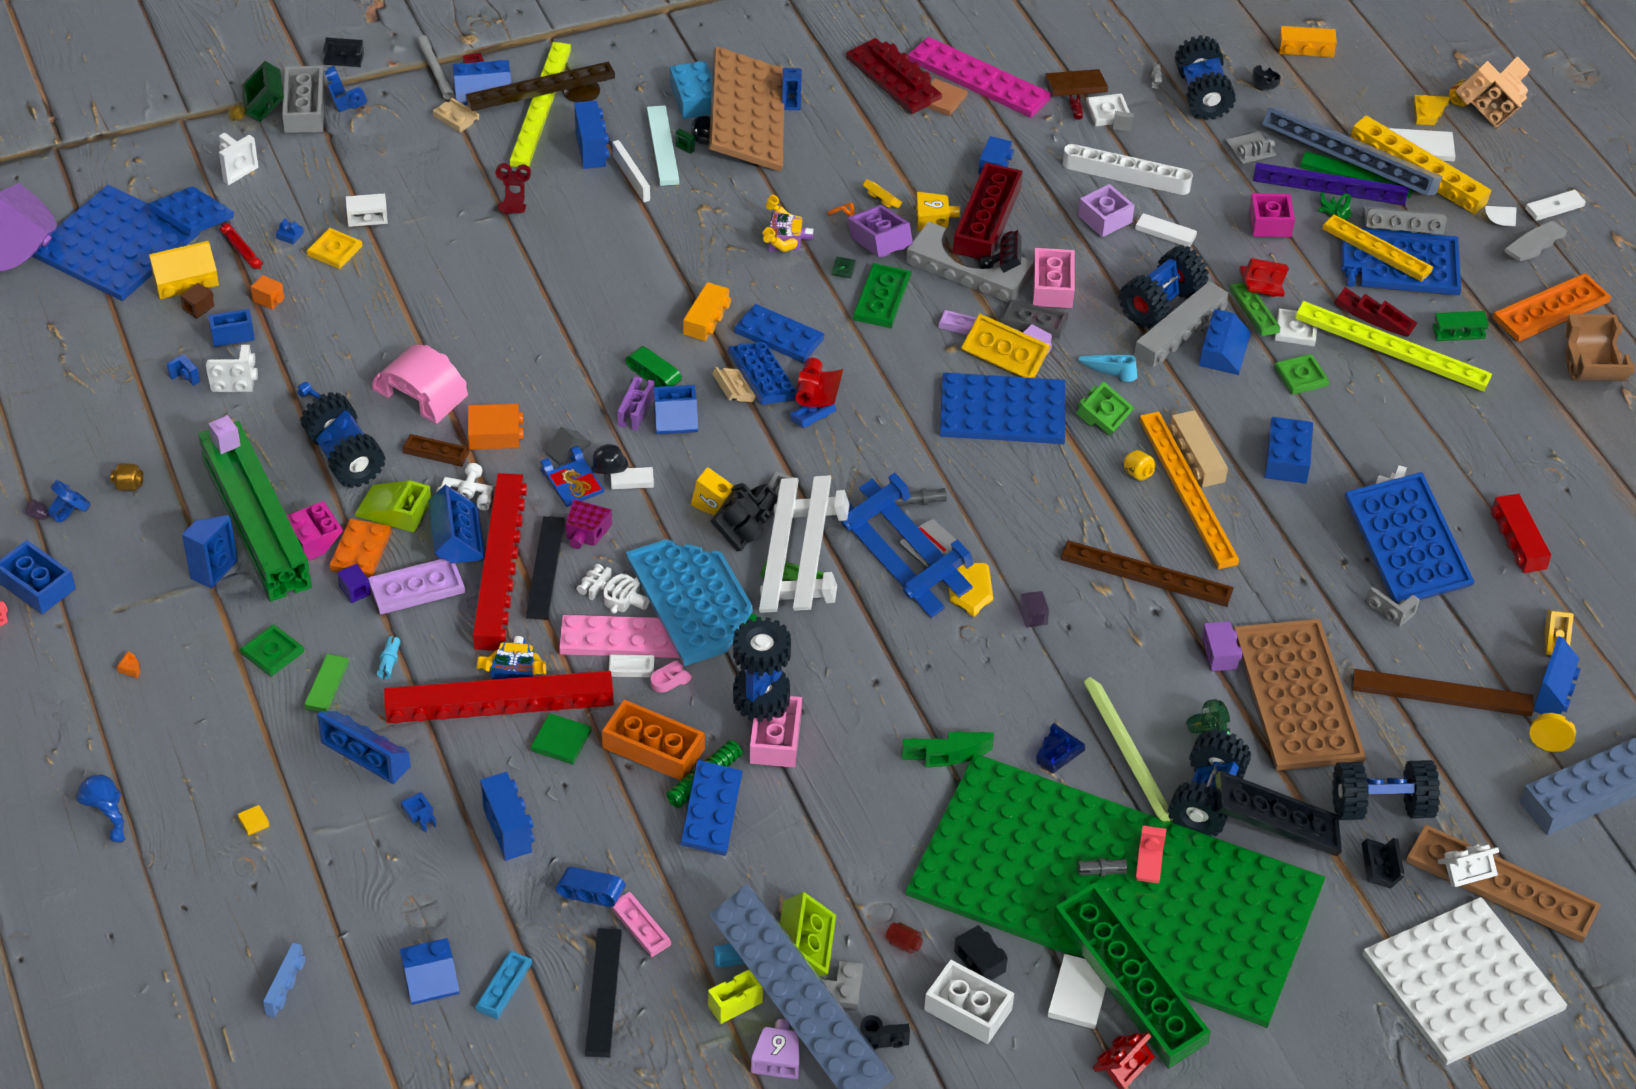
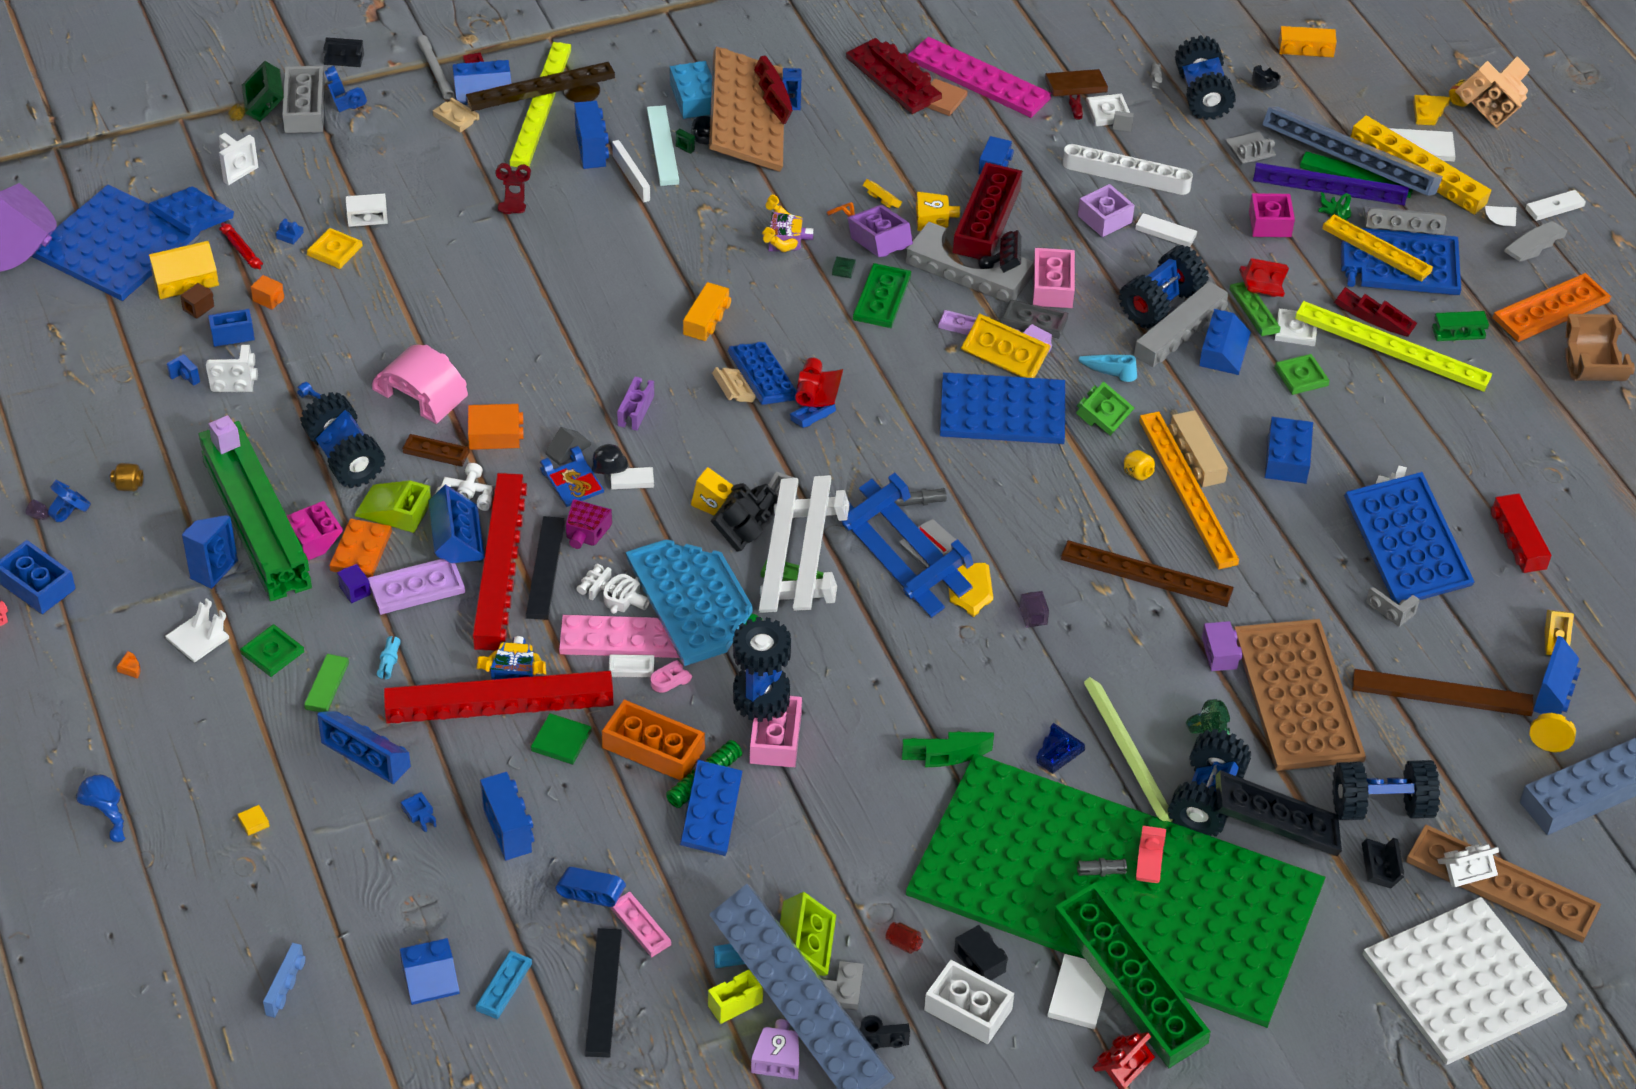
green beam [625,346,682,387] -> none
slope [654,385,698,434] -> none
blue plate [734,304,824,363] -> none
none -> white plate [165,598,229,663]
none -> dark red slope [754,55,793,124]

